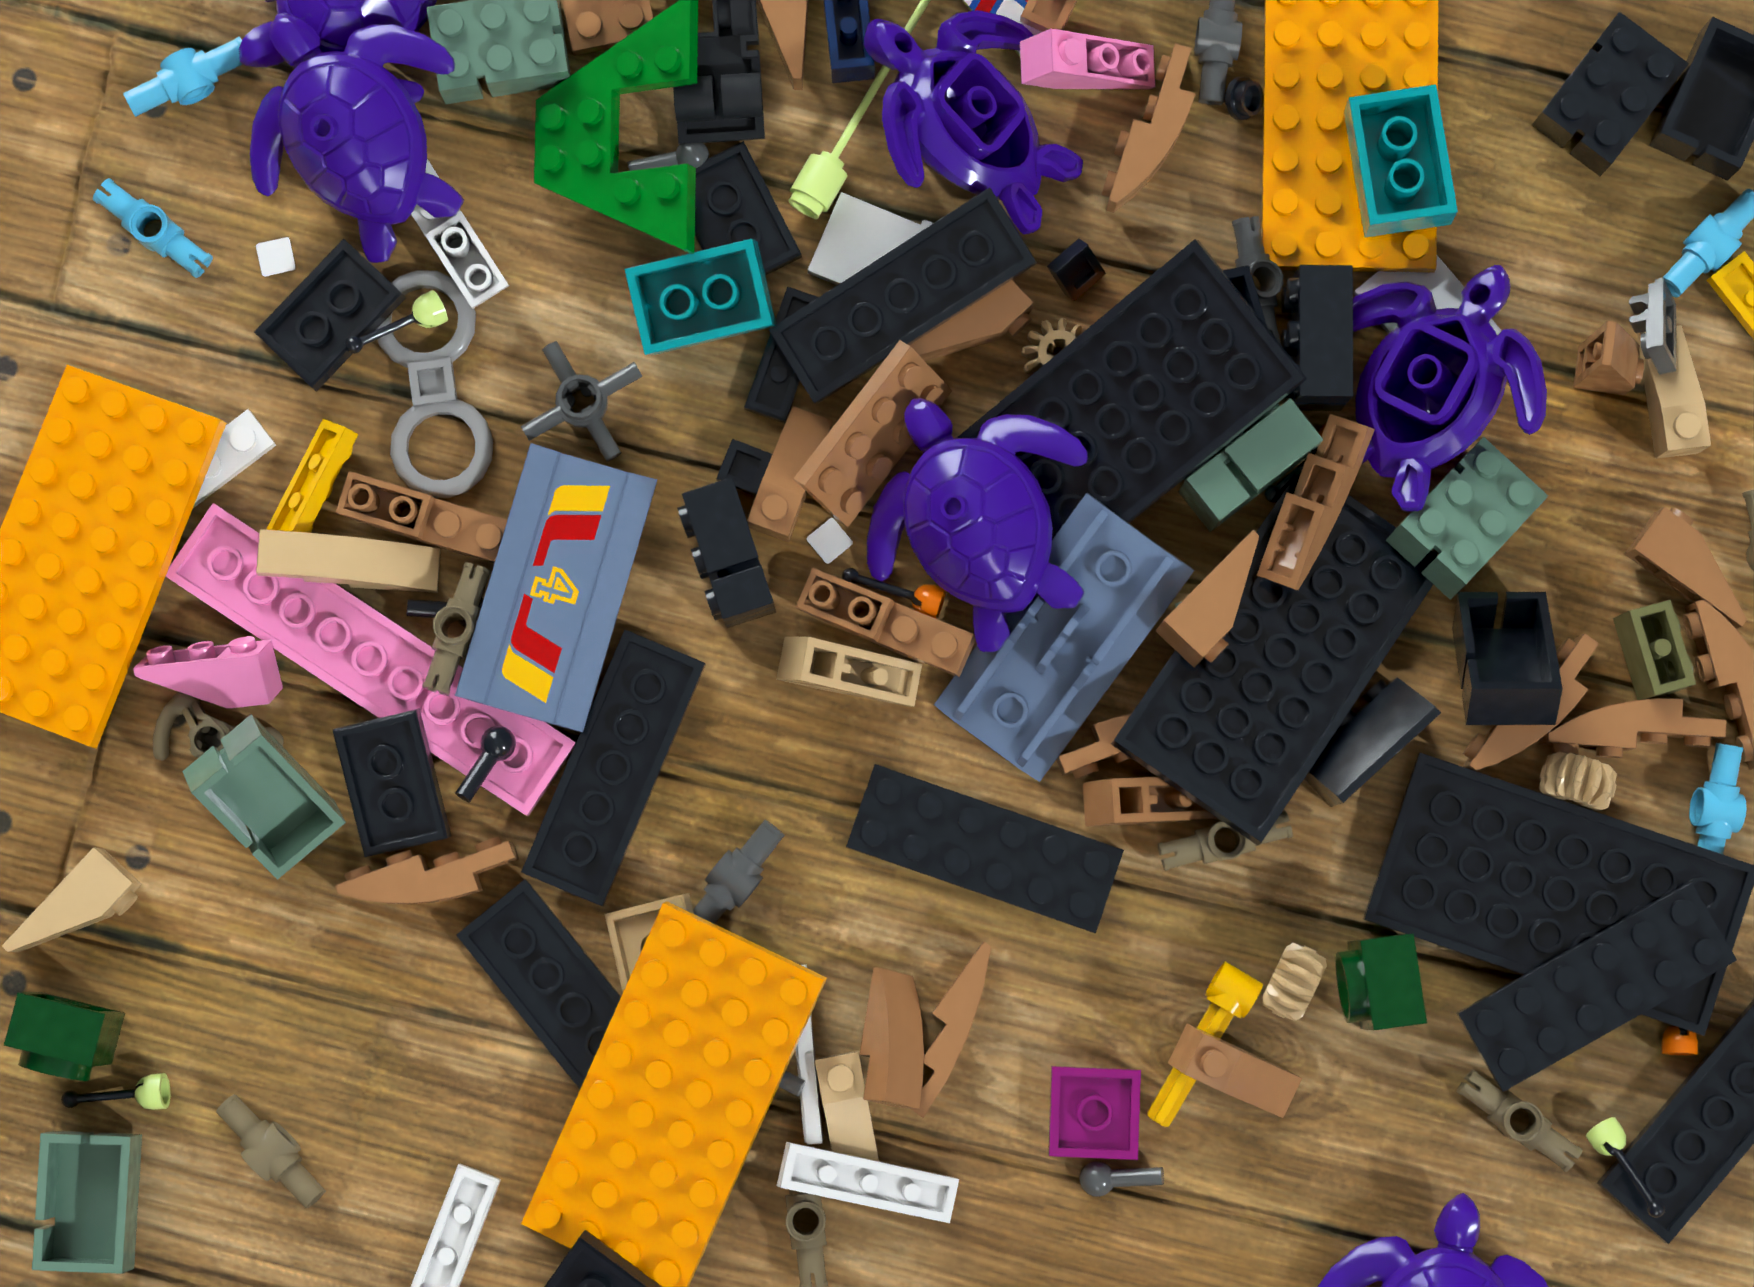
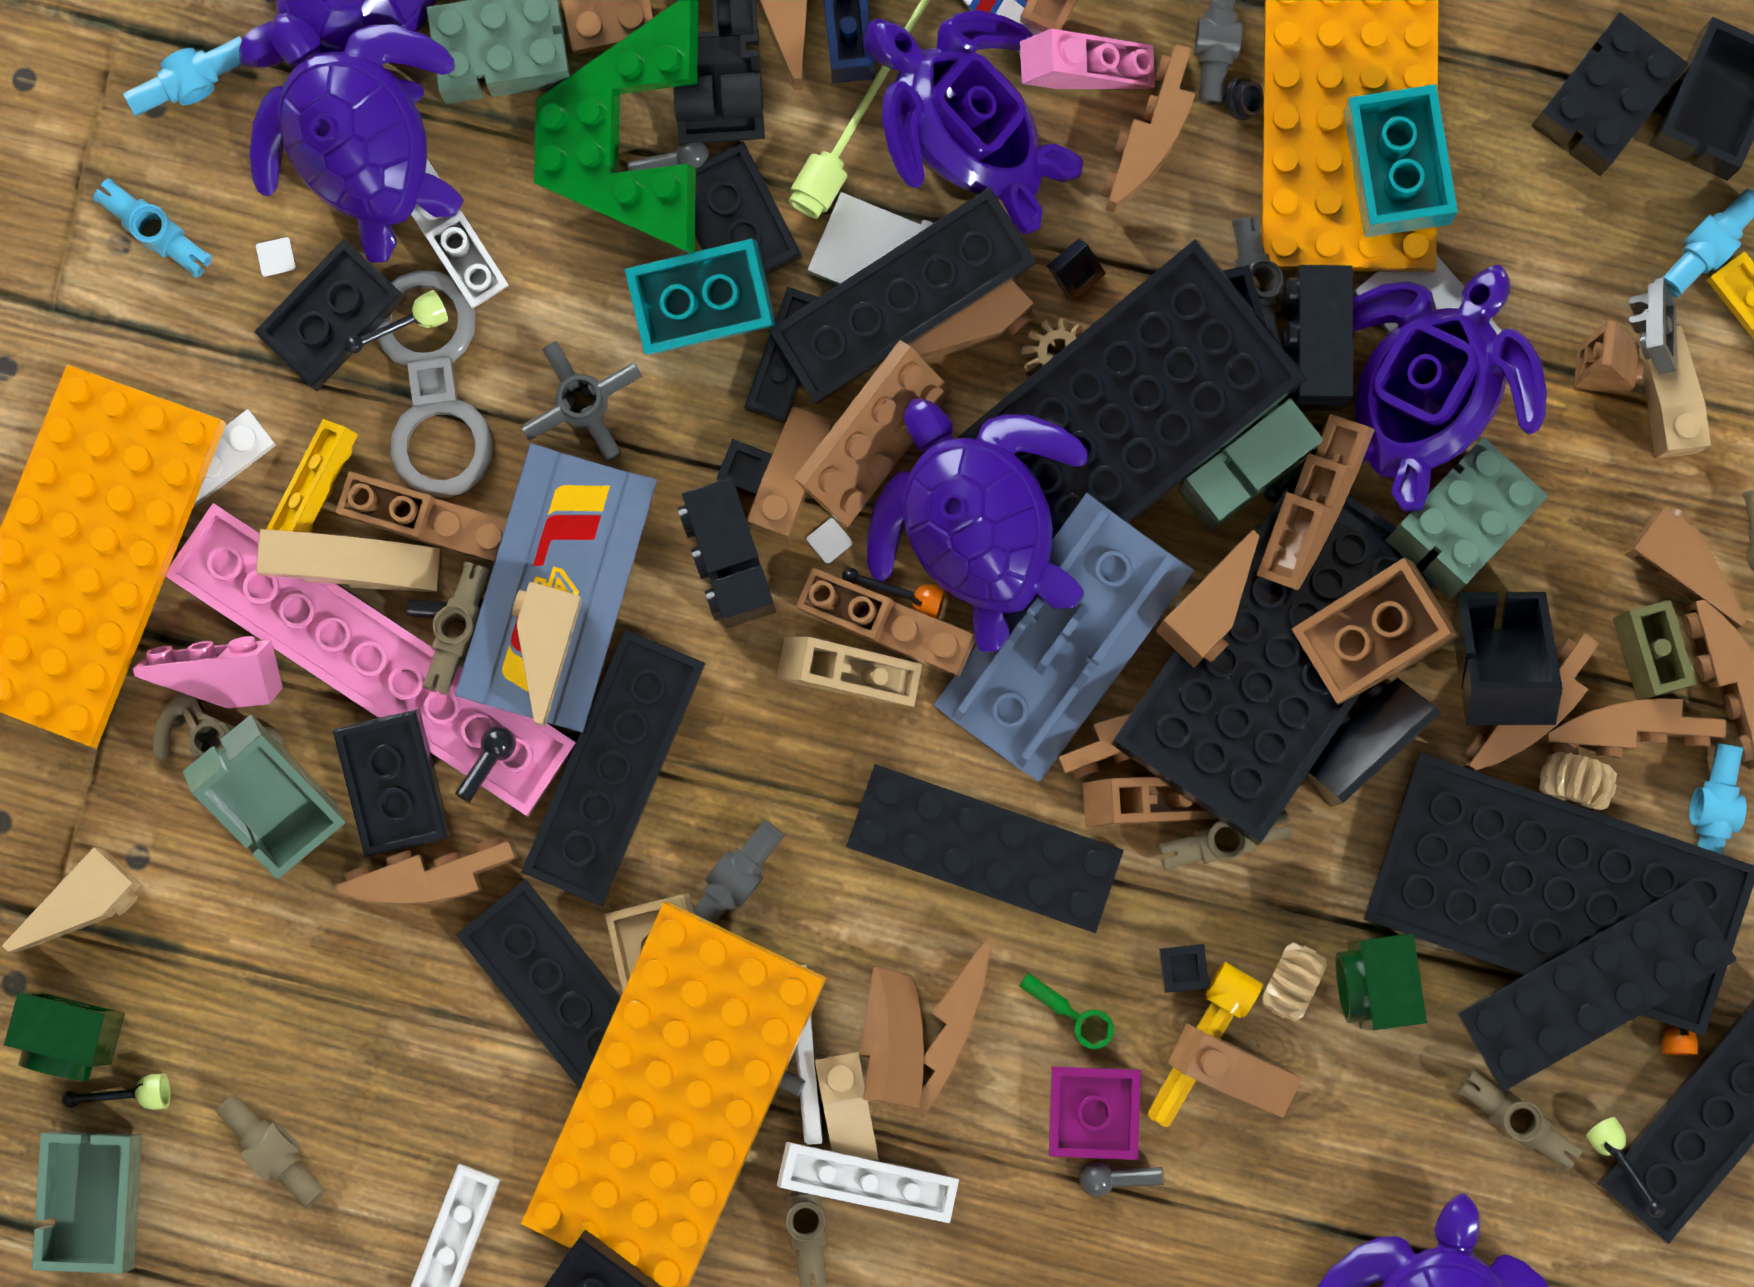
none -> tan slope [512,581,582,727]
none -> green piece [1019,972,1114,1049]
none -> black plate [1159,944,1209,993]
none -> medium nougat slope [1292,558,1459,704]

